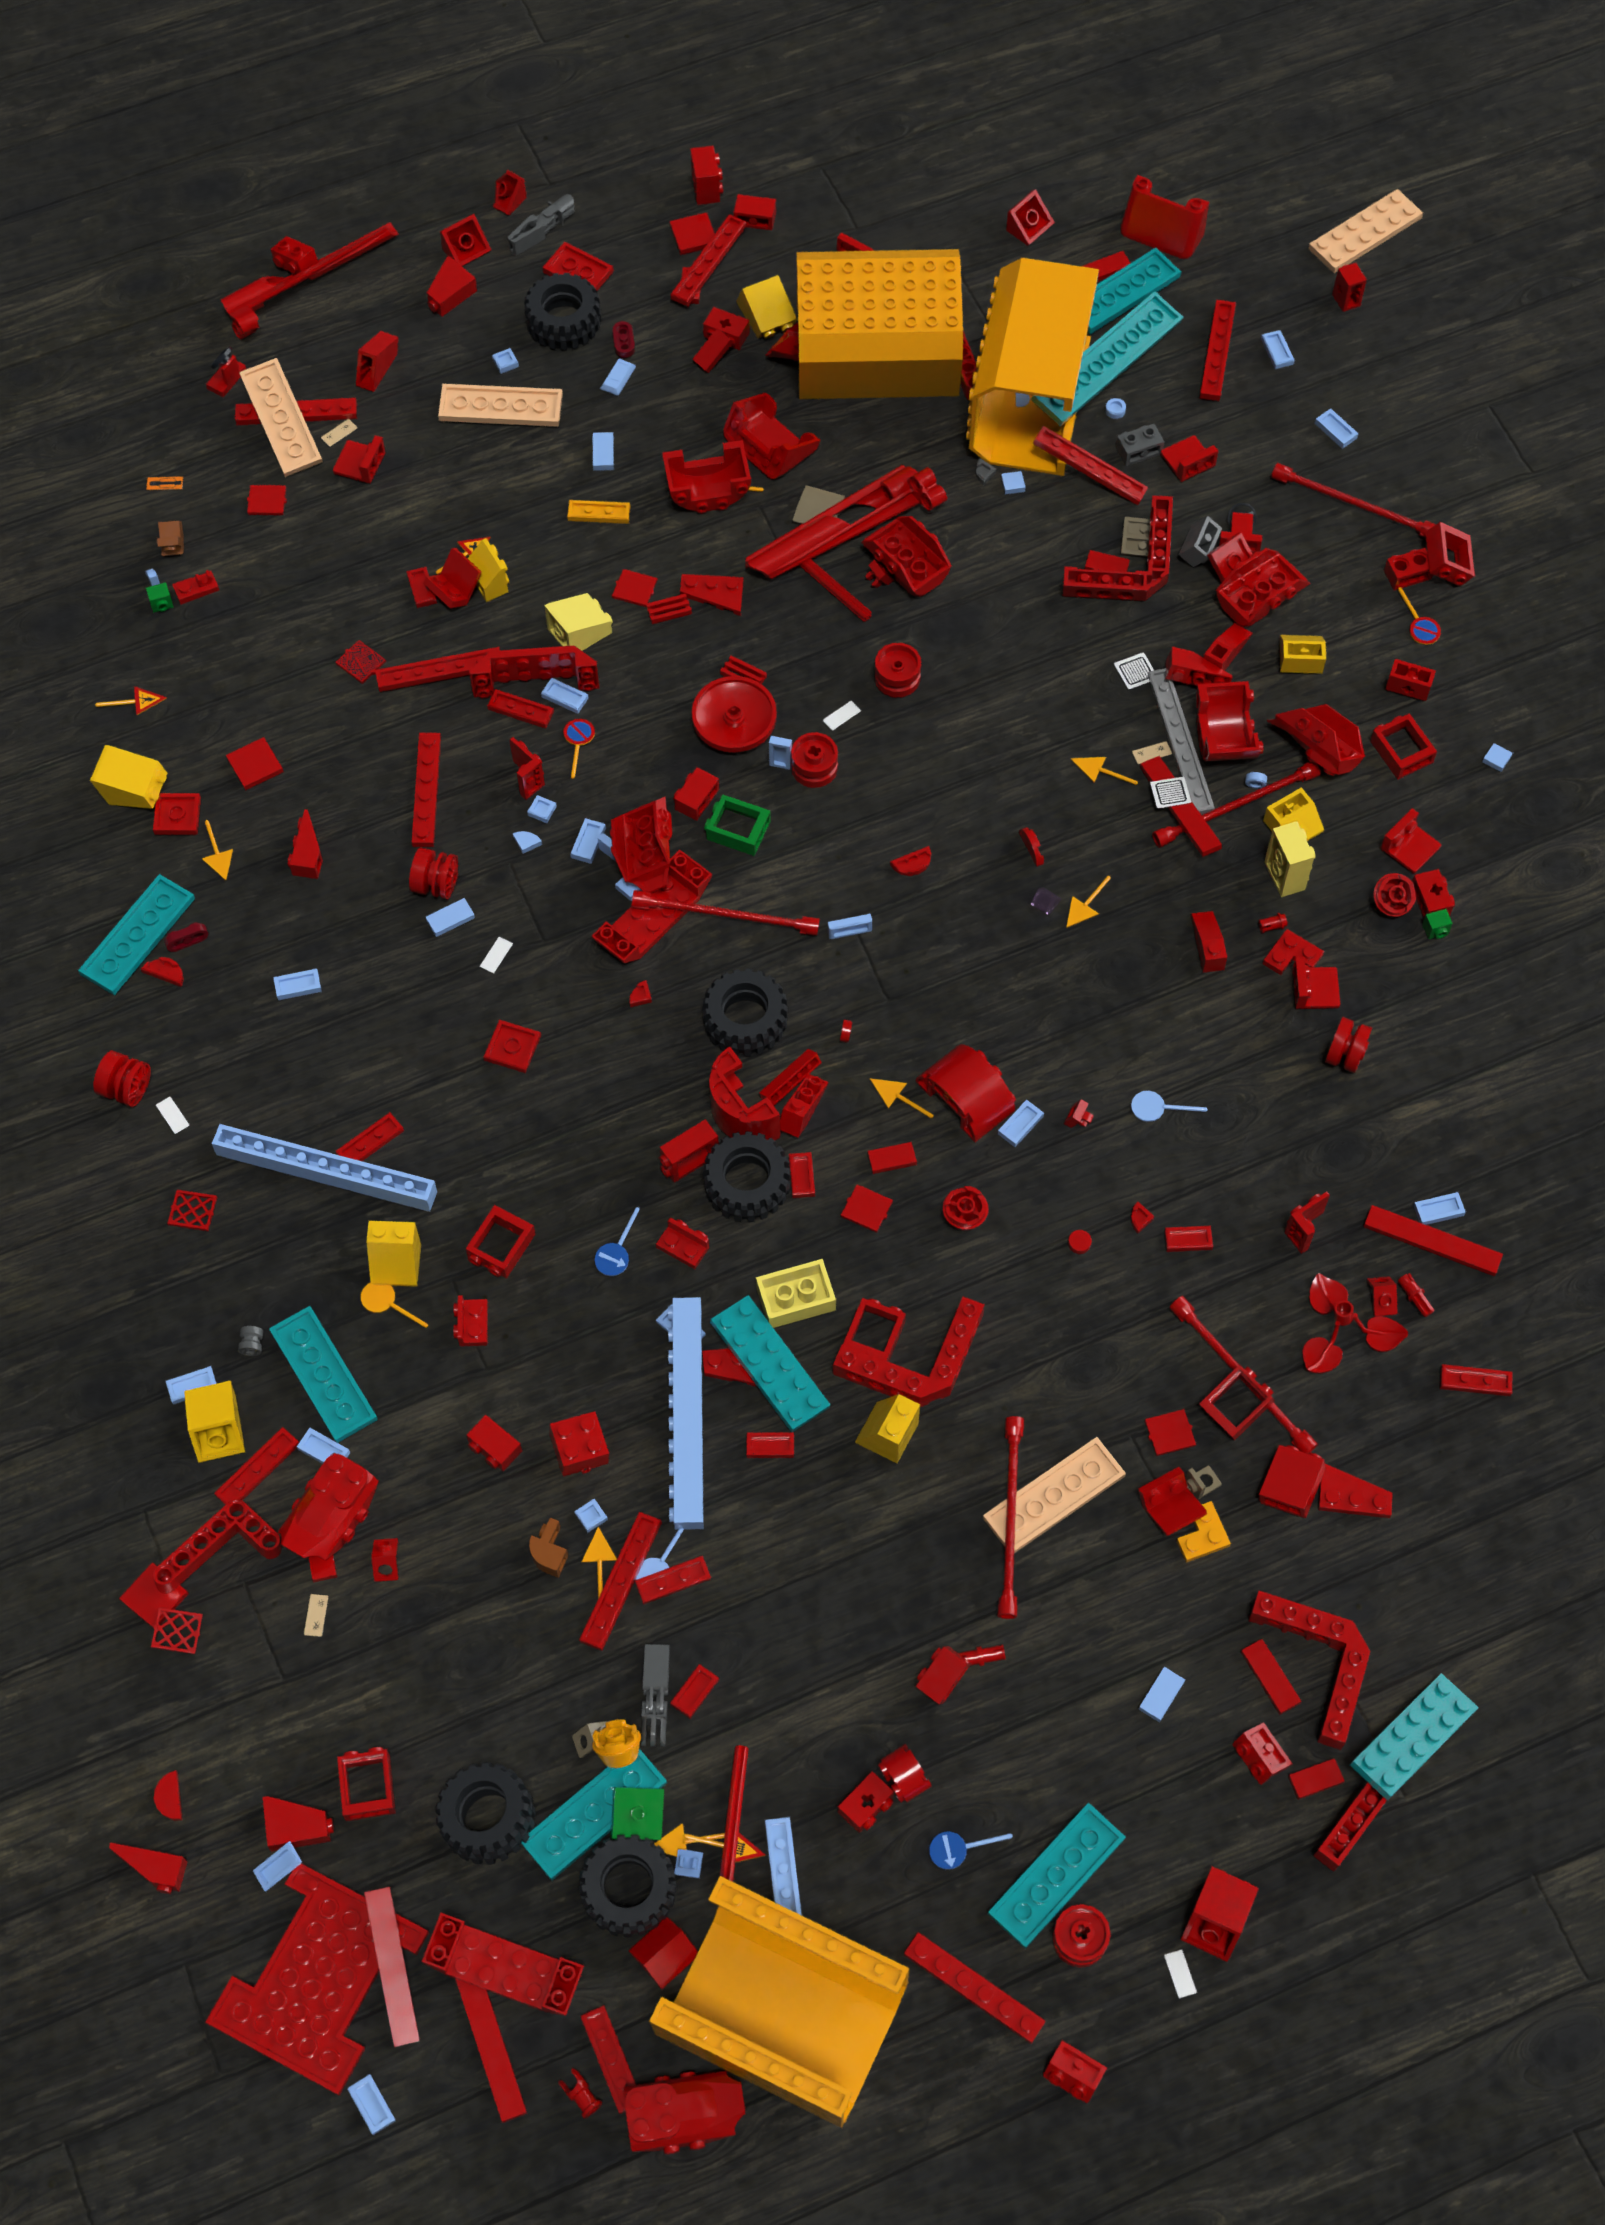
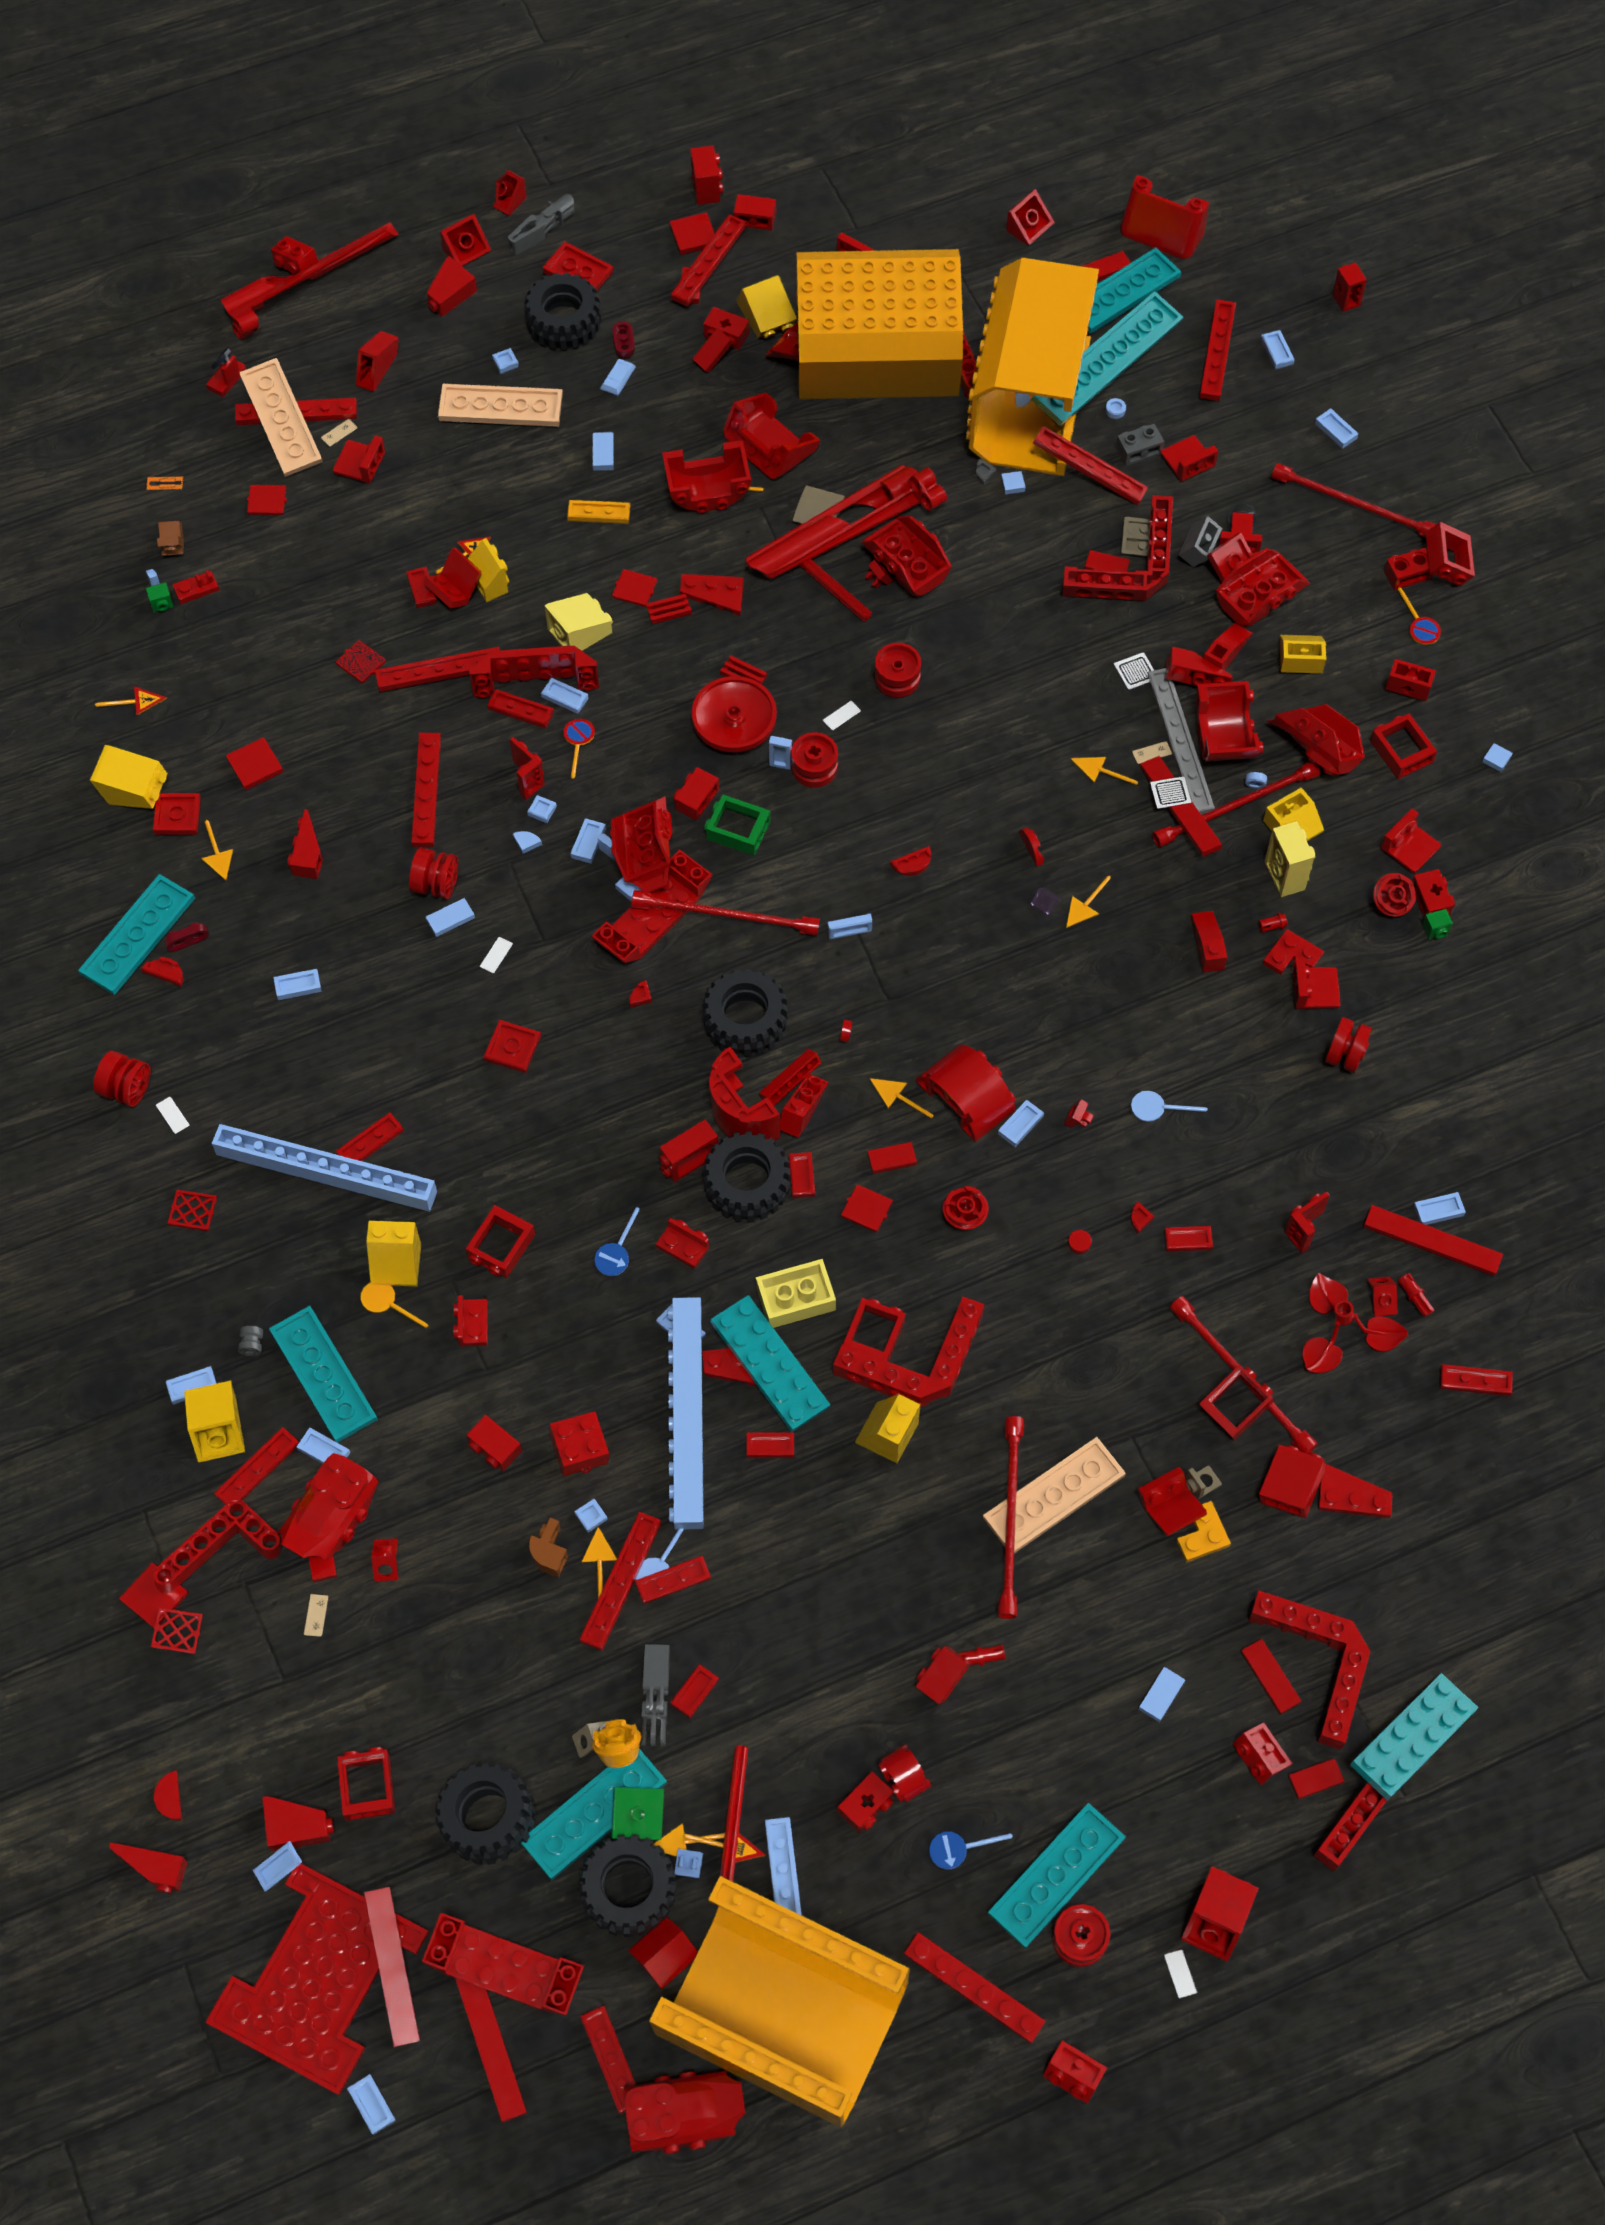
red piece [559,2068,602,2118] -> none
red piece [1145,1409,1196,1456] -> none
light nougat plate [1308,189,1423,273] -> none

